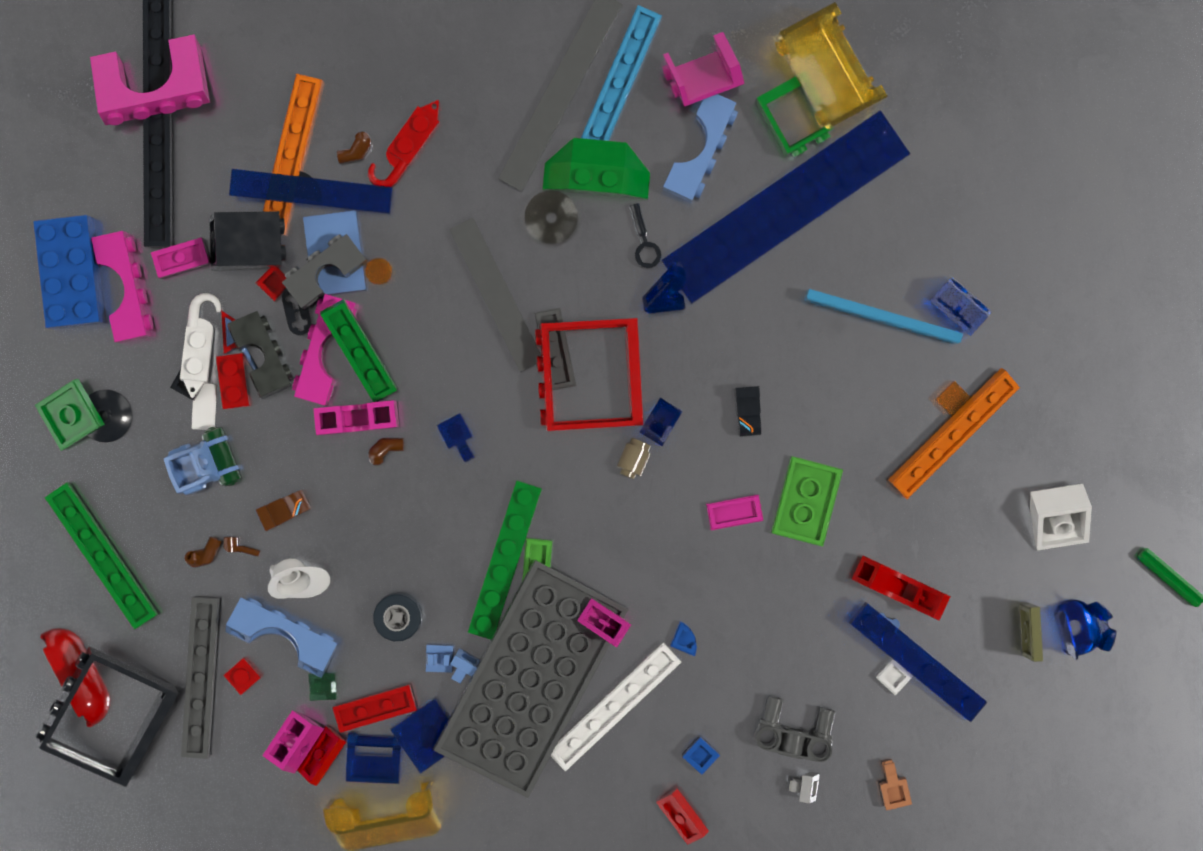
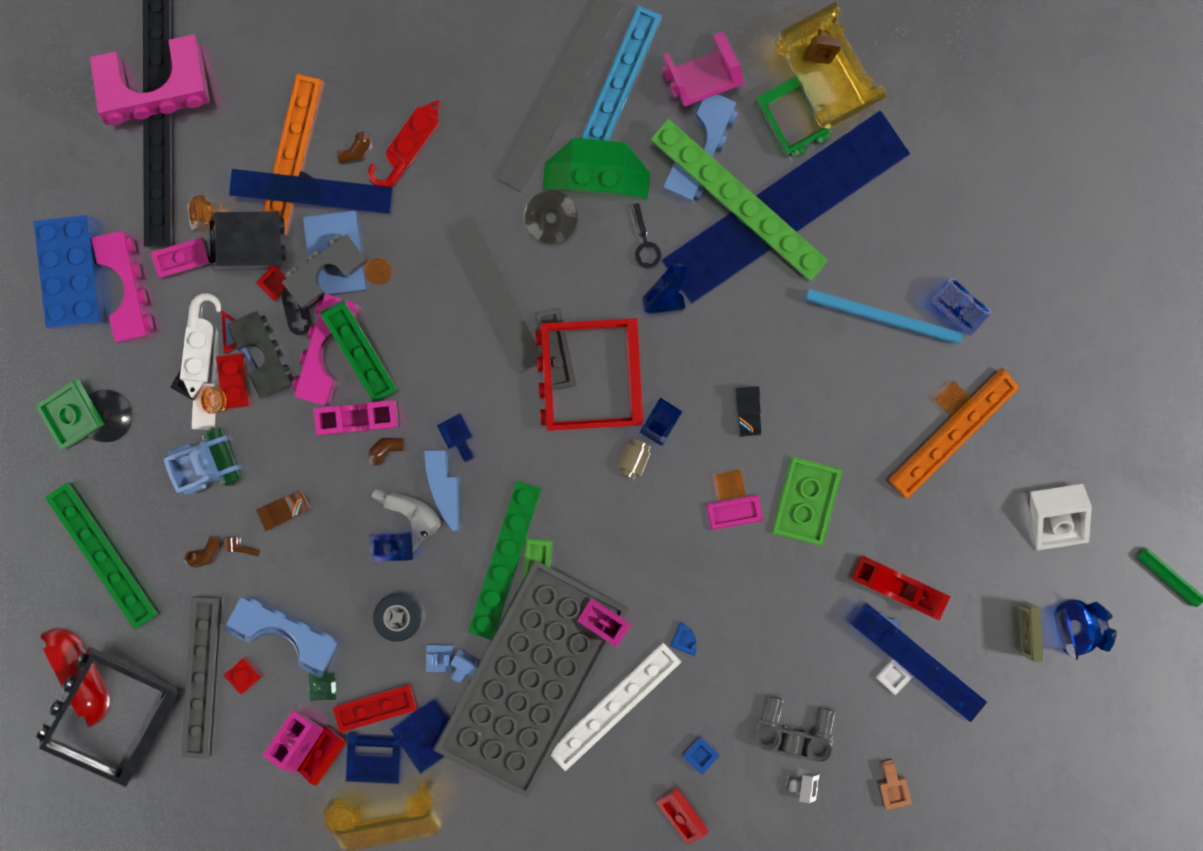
white piece [268,558,330,599] -> none
none -> clear orange plate [187,195,213,231]
none -> clear orange tile [201,387,226,414]
none -> clear blue slope [369,532,413,561]
none -> light grey animal [371,488,442,552]
none -> medium blue slope [424,450,459,531]
none -> bright green plate [650,119,829,281]
none -> clear orange tile [715,469,746,500]
none -> reddish brown tile [804,29,842,64]

